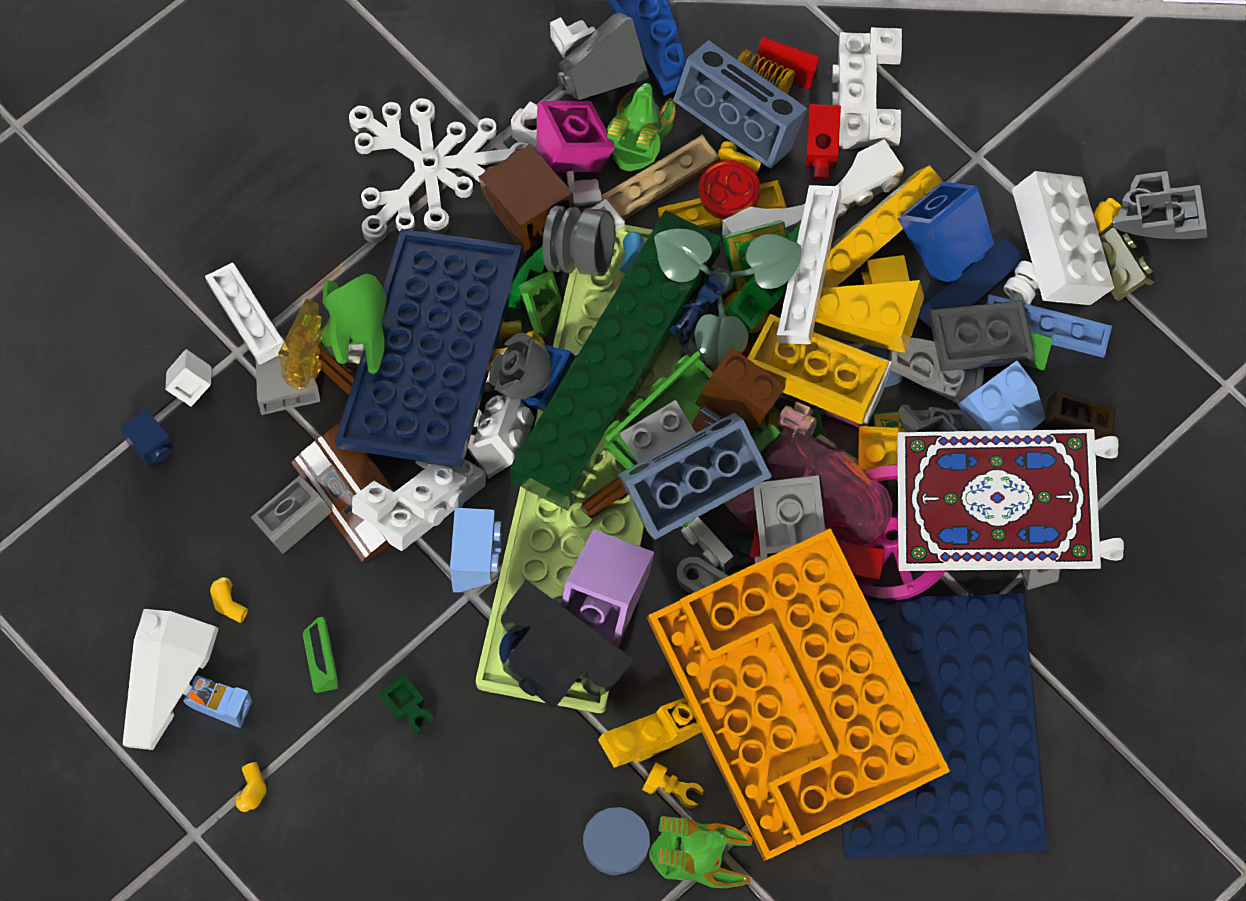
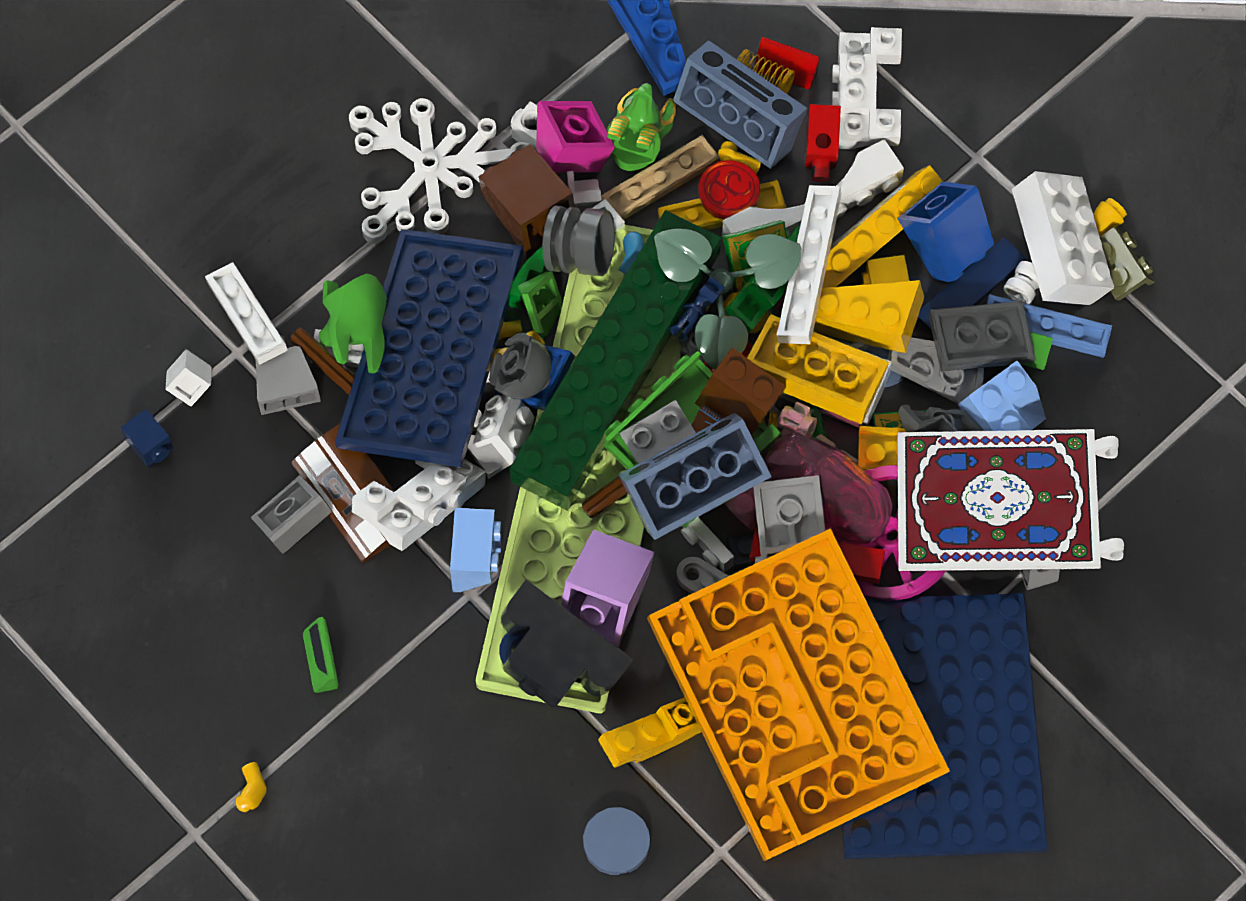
white wedge [123,609,218,750] -> none
light blue leg [183,676,252,728] -> none
yellow arm [210,577,248,623] -> none
clear yellow plate [278,299,324,389] -> none
dark green plate [378,674,435,736] -> none
white panel [550,17,596,58] -> none
dark grey slope [557,13,649,100] -> none
yellow piece [642,763,704,808] -> none
bright green piece [649,816,753,889] -> none
dark brown slope [1044,390,1116,437] -> none
dark grey slope [1112,171,1208,239] -> none

